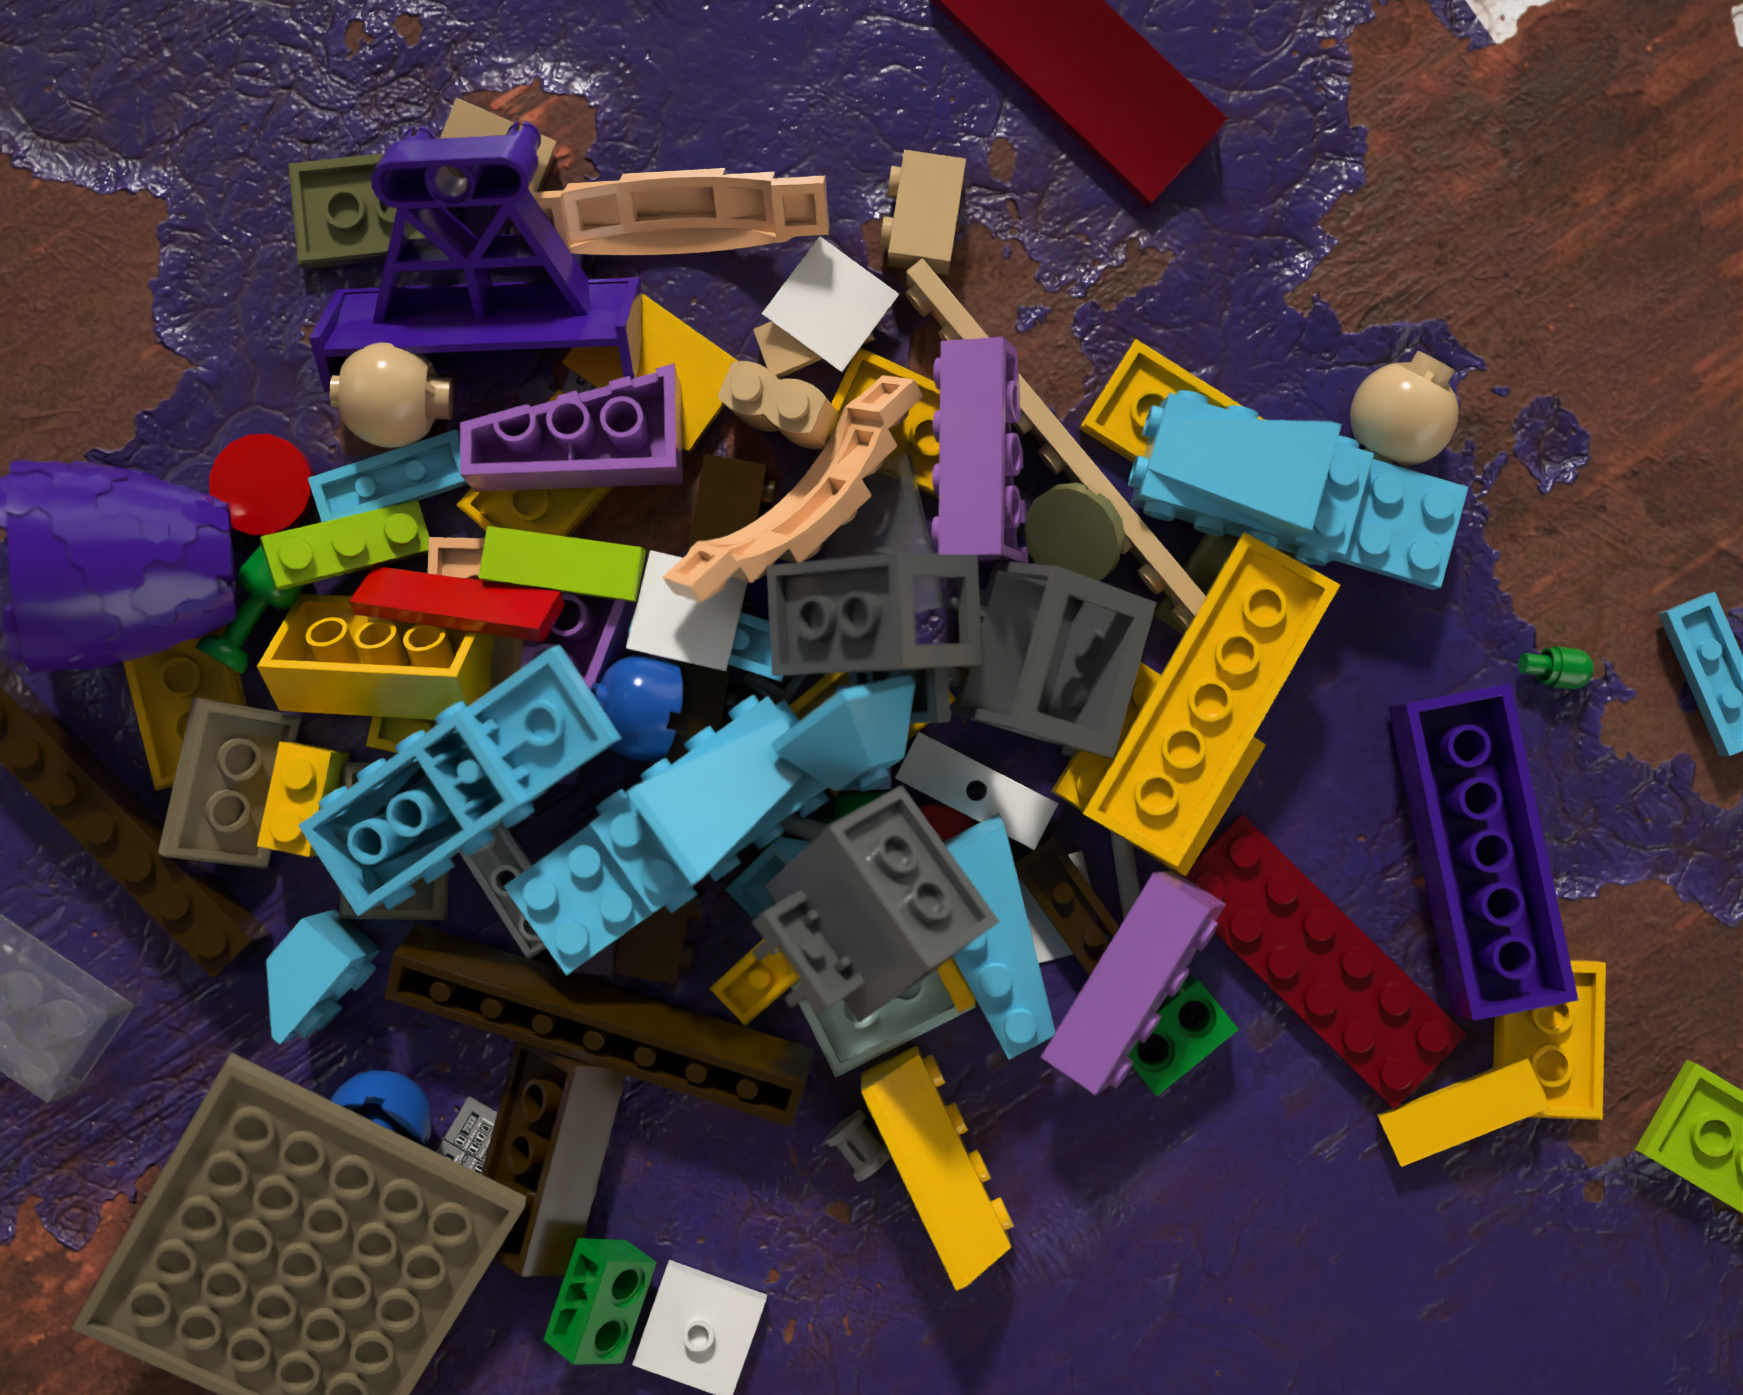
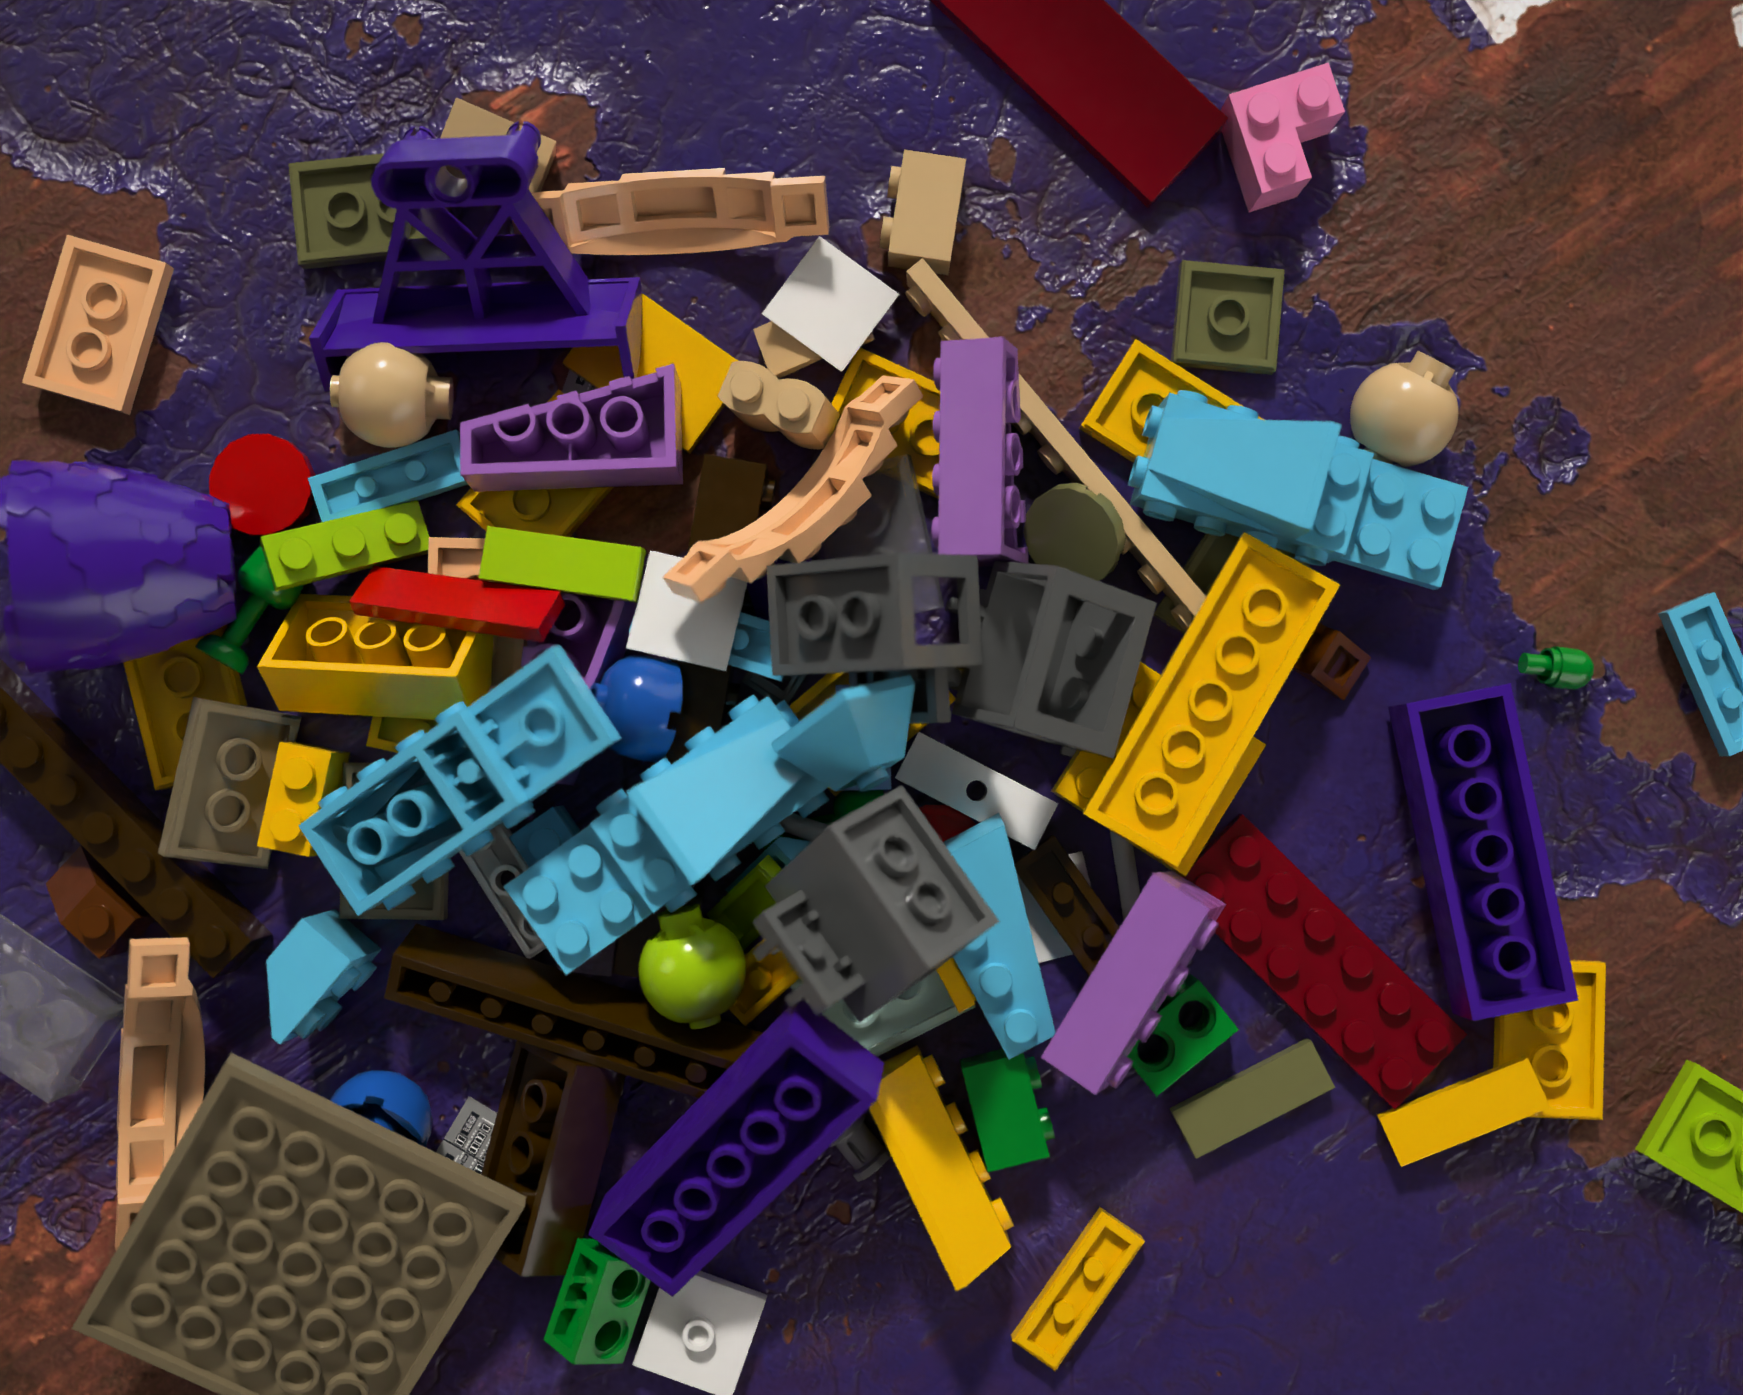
none -> light nougat plate [22,235,174,415]
none -> reddish brown slope [46,845,155,959]
none -> light nougat piece [115,937,205,1251]
none -> dark azure brick [509,805,581,868]
none -> dark purple brick [588,999,884,1297]
none -> lime brick [639,904,746,1029]
none -> lime tile [707,855,782,950]
none -> green brick [959,1049,1055,1172]
none -> yellow tile [1011,1207,1145,1371]
none -> olive tile [1169,1038,1335,1159]
none -> olive tile [1171,260,1285,375]
none -> bright pink brick [1220,62,1345,212]
none -> reddish brown slope [1292,621,1371,701]

